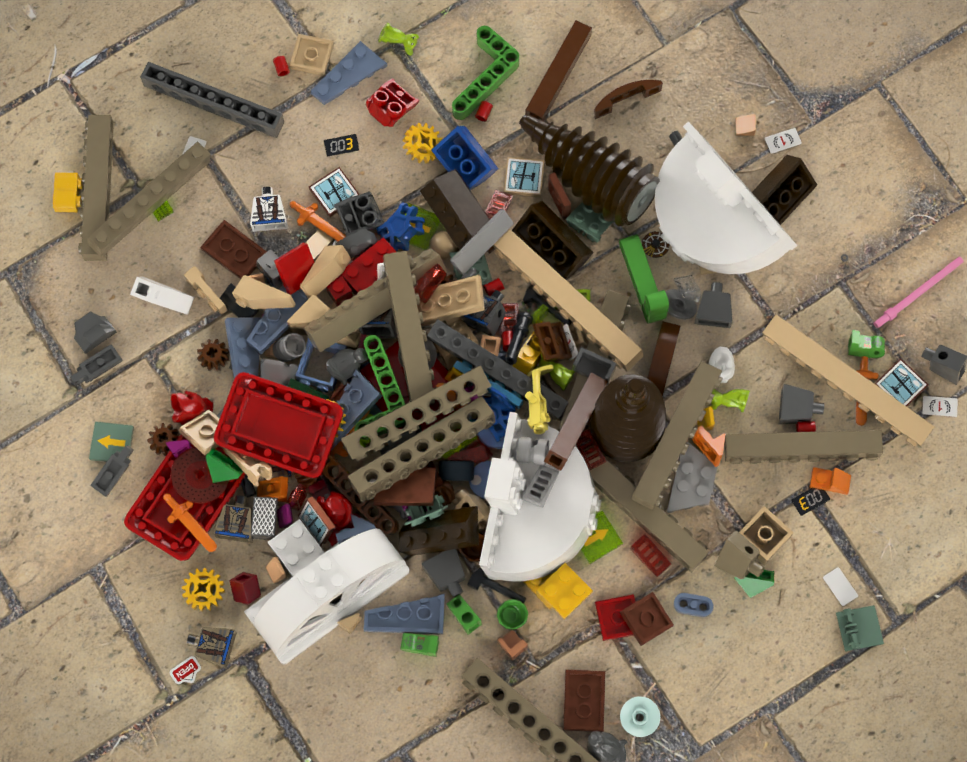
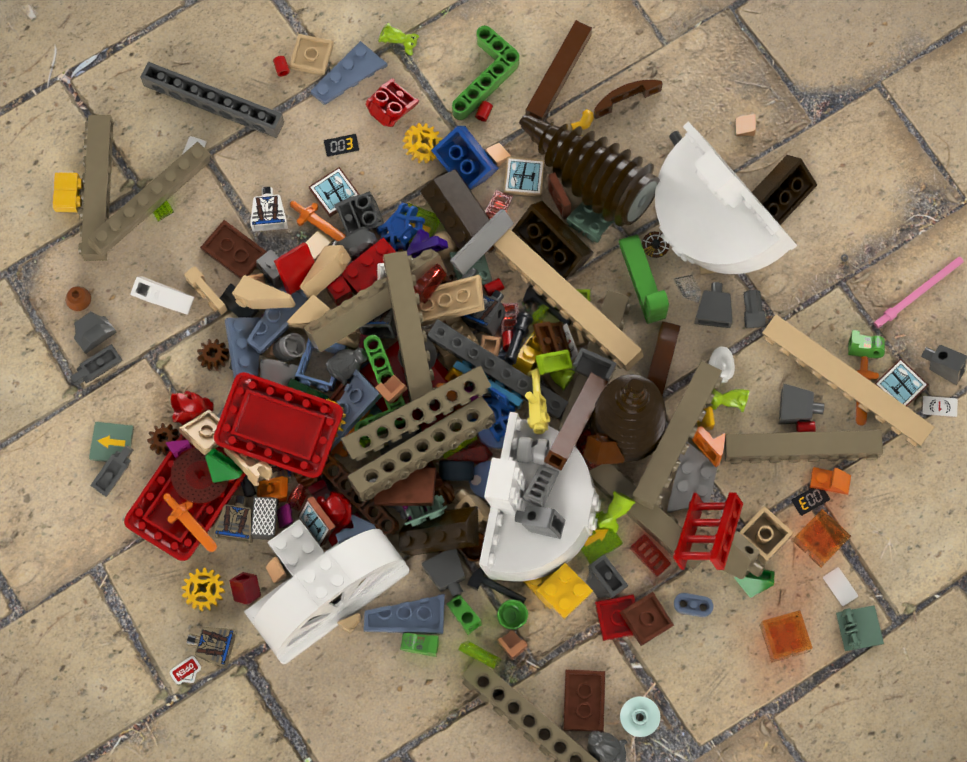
flat silver dish [665,289,697,320] -> none
white sticker [765,128,802,154] -> none
none -> dark orange cone [65,286,91,311]
none -> nougat panel [375,375,407,405]
none -> dark purple slope [407,229,448,258]
none -> clear neon green tile [458,641,501,669]
none -> light nougat slope [485,143,511,167]
none -> dark grey torso [515,505,566,539]
none -> lime tile [535,350,573,375]
none -> yellow arm [571,109,594,131]
none -> reddish brown slope [583,433,625,465]
none -> dark grey slope [586,554,628,598]
none -> lime animal [598,491,636,533]
none -> red fence [673,492,743,570]
none -> dark grey piece [743,289,766,328]
none -> clear orange piece [759,610,813,663]
none -> clear orange piece [793,509,851,568]

